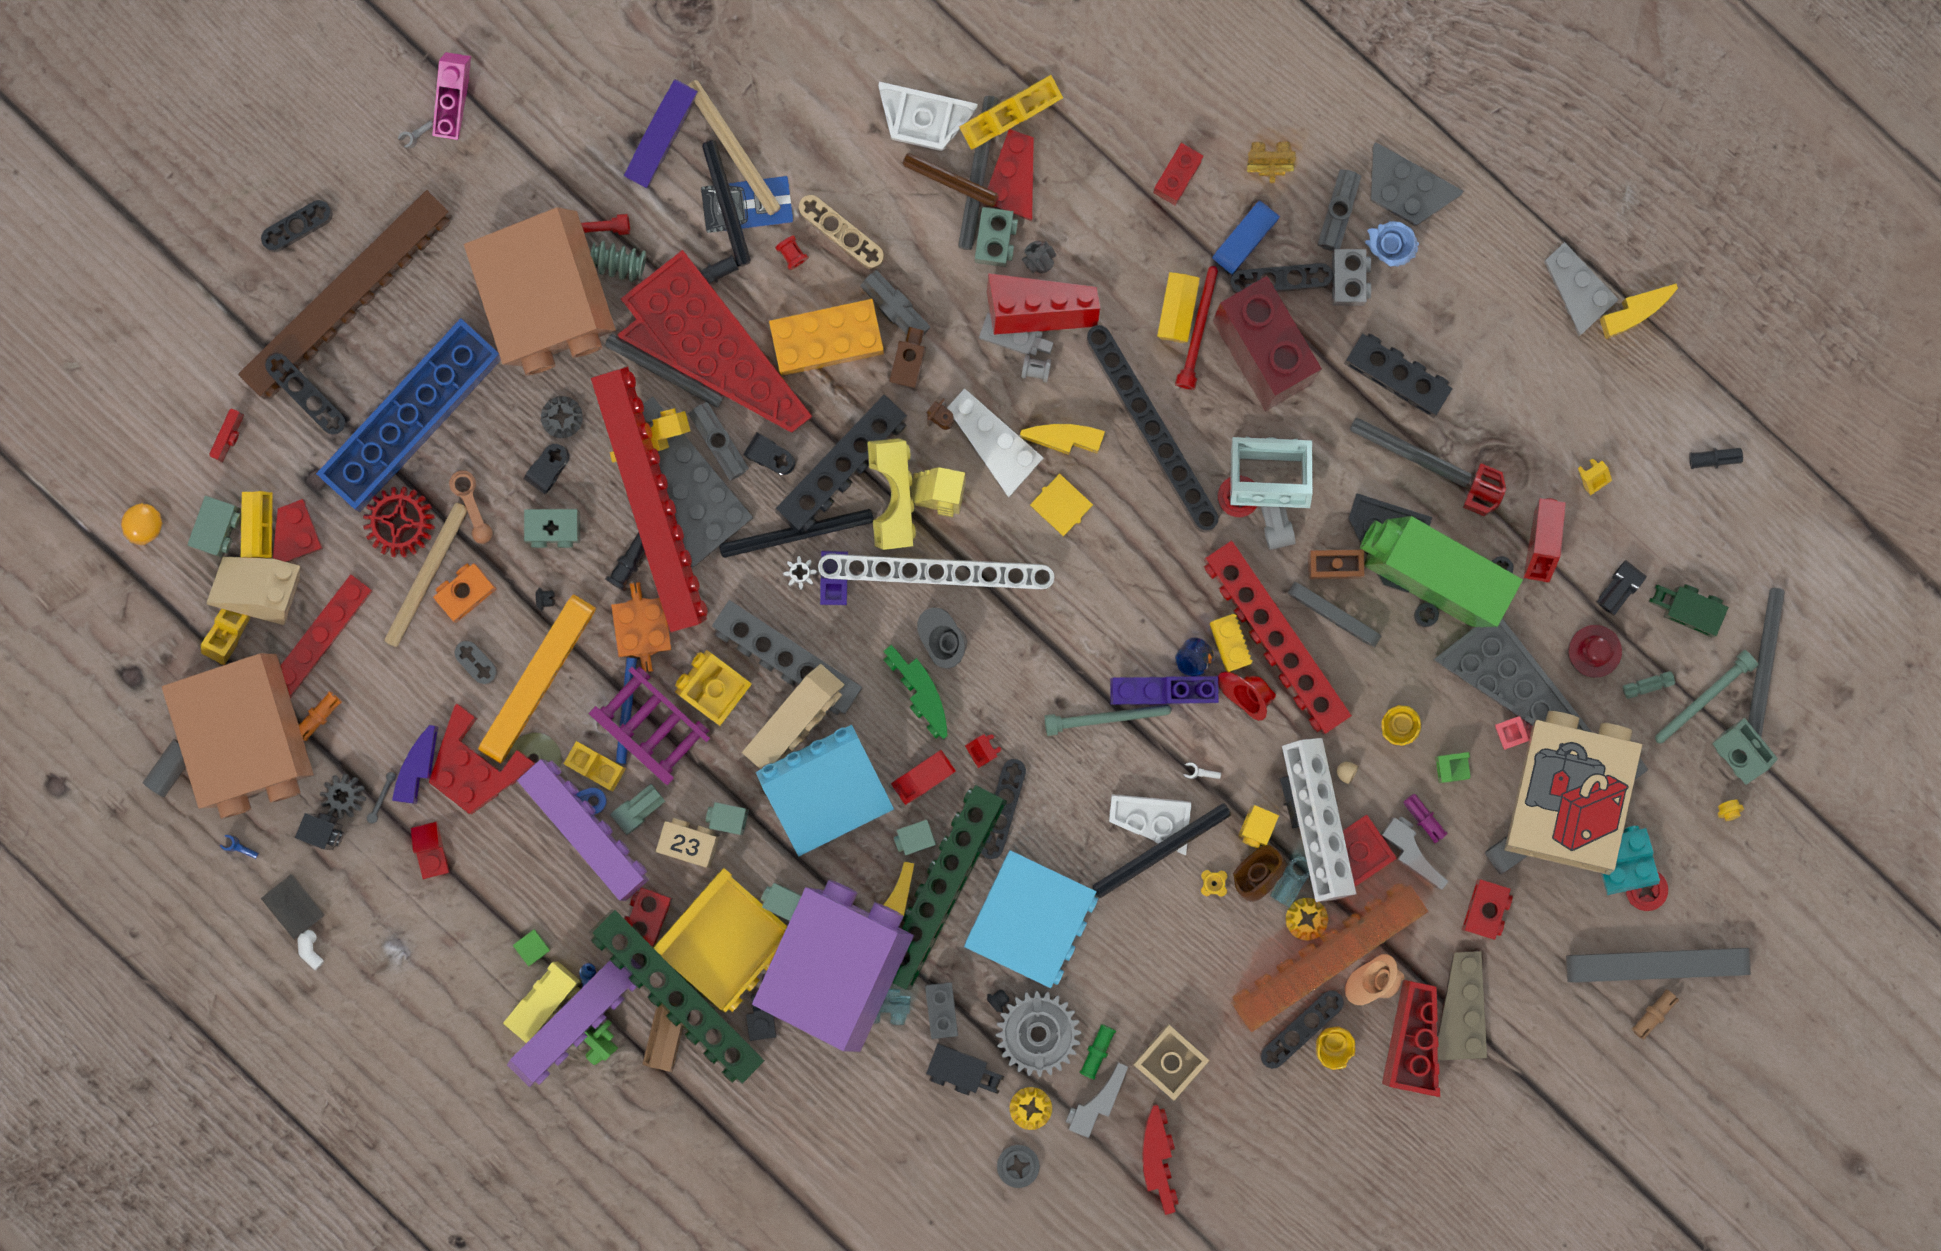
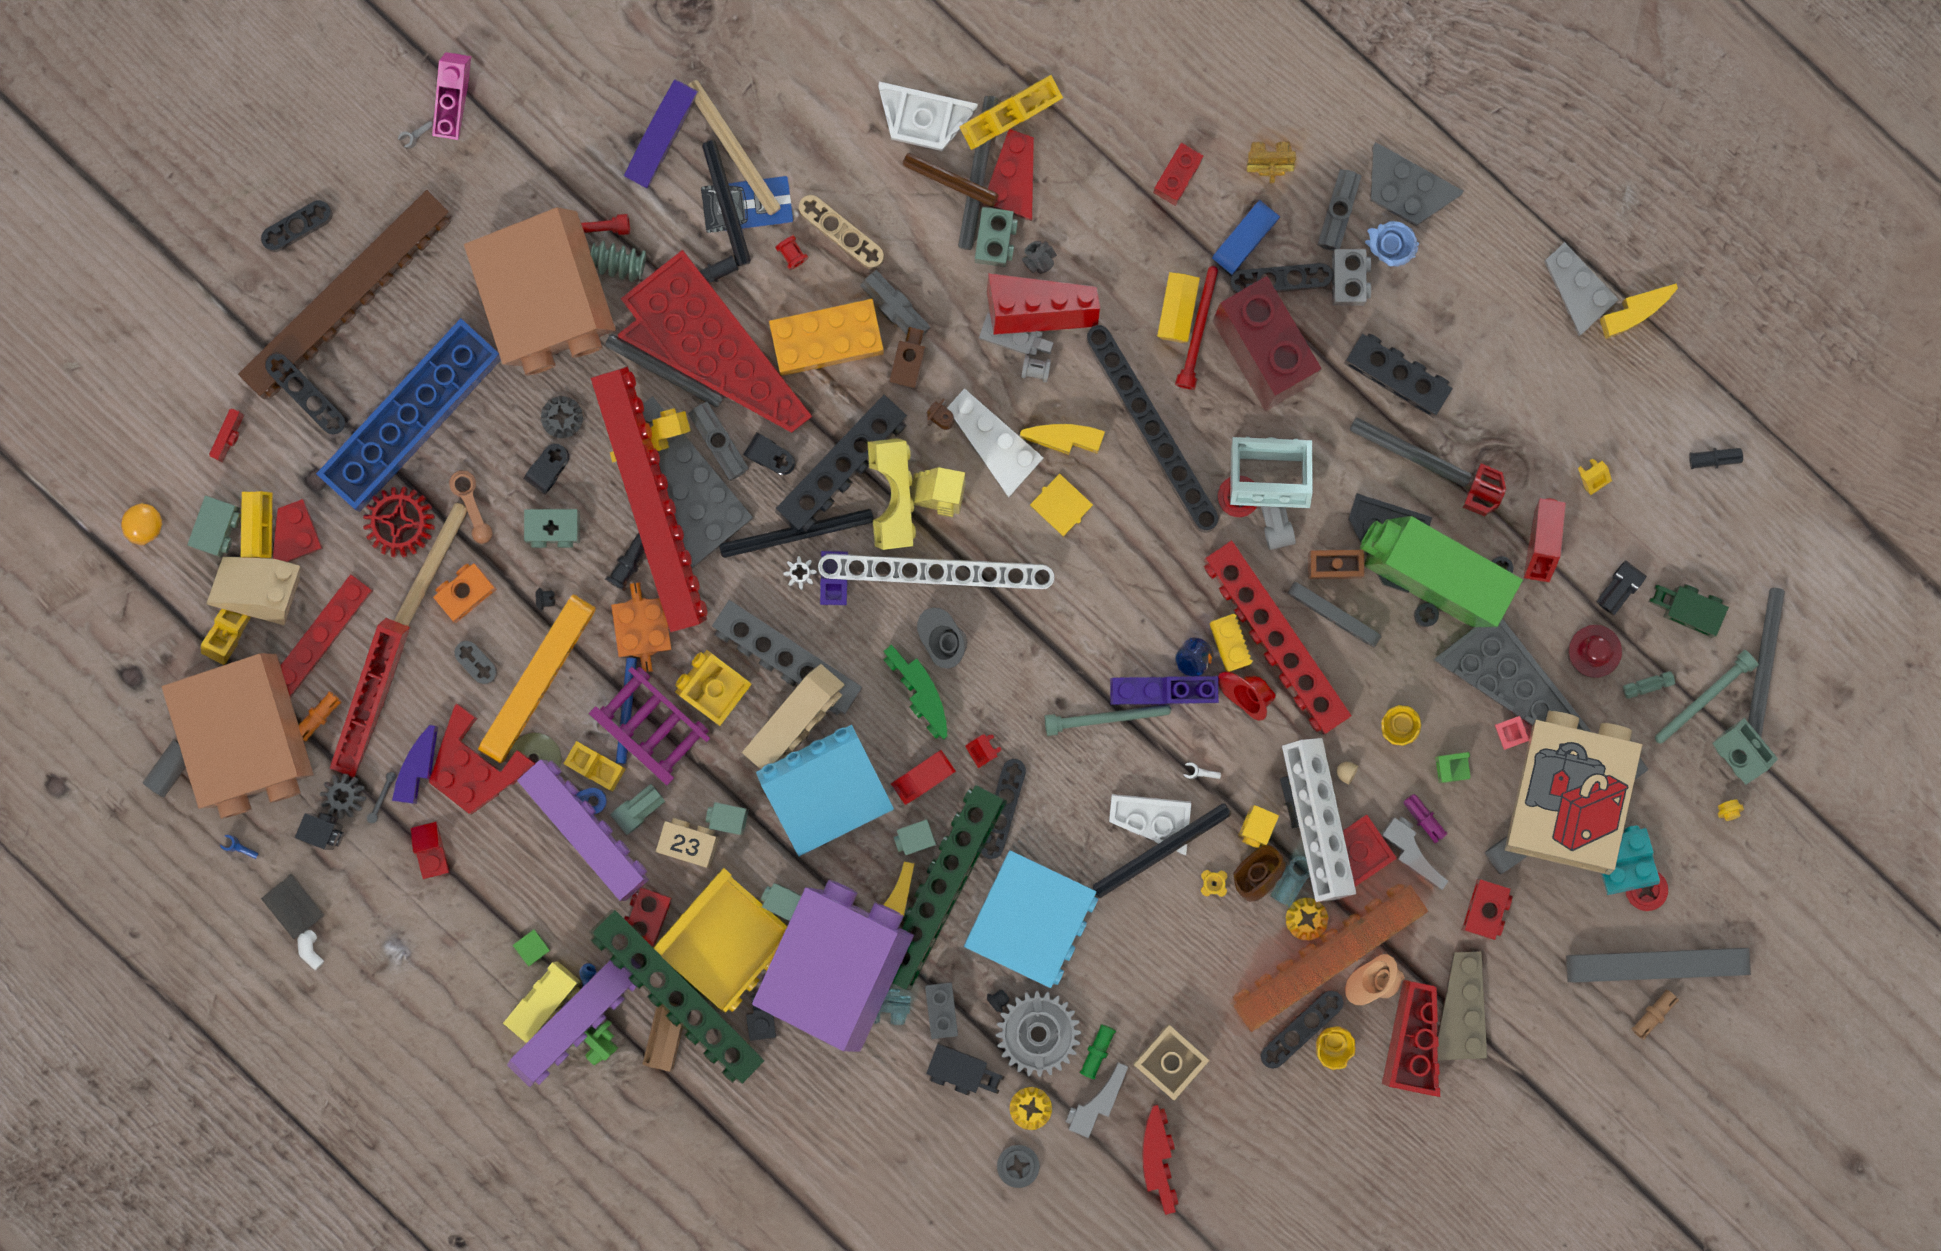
none -> red slope [330,618,410,778]

